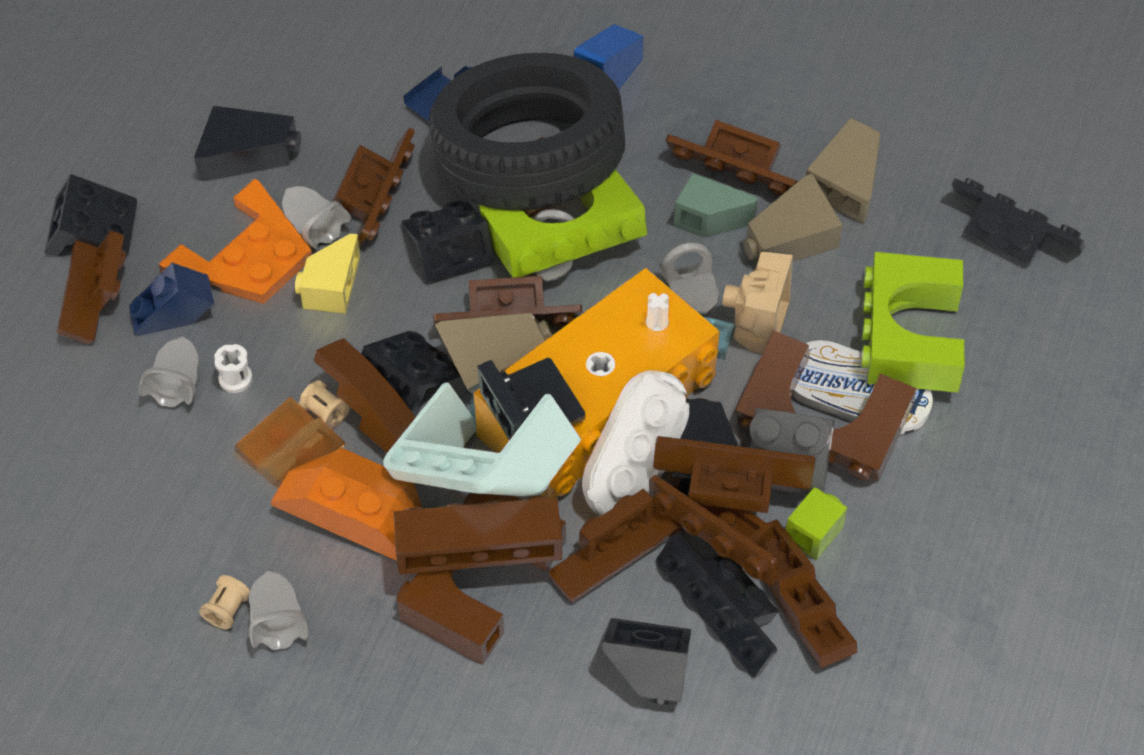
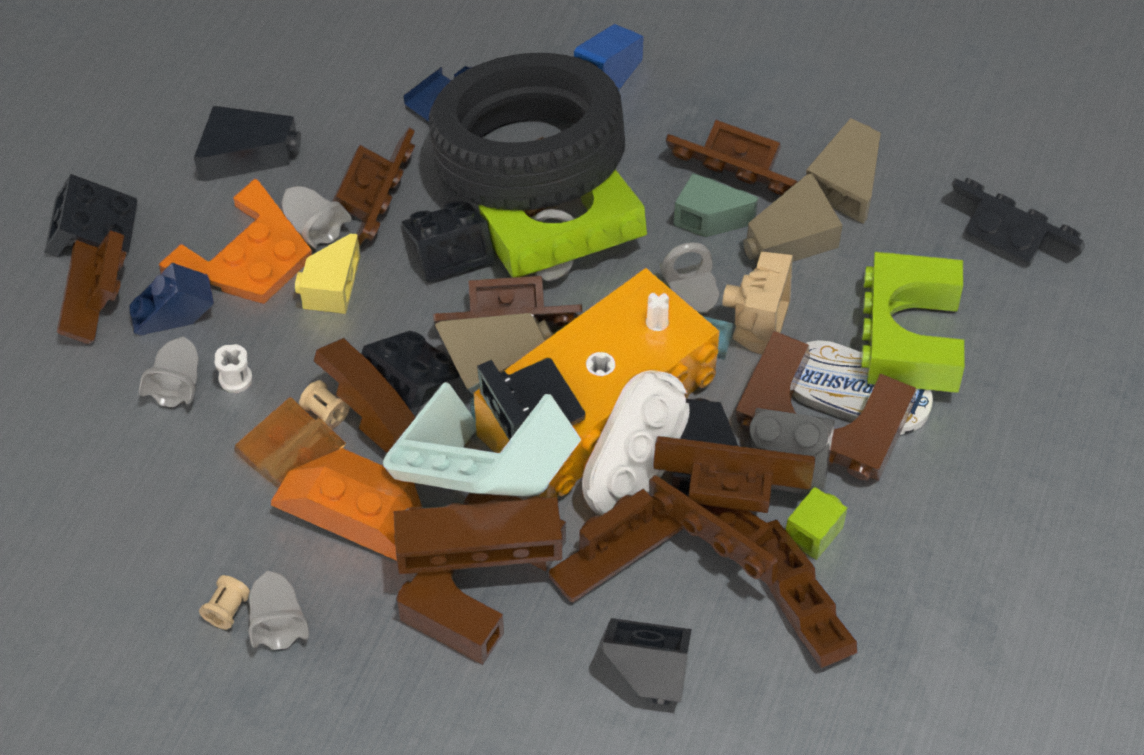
black bracket [656,533,778,677] -> none

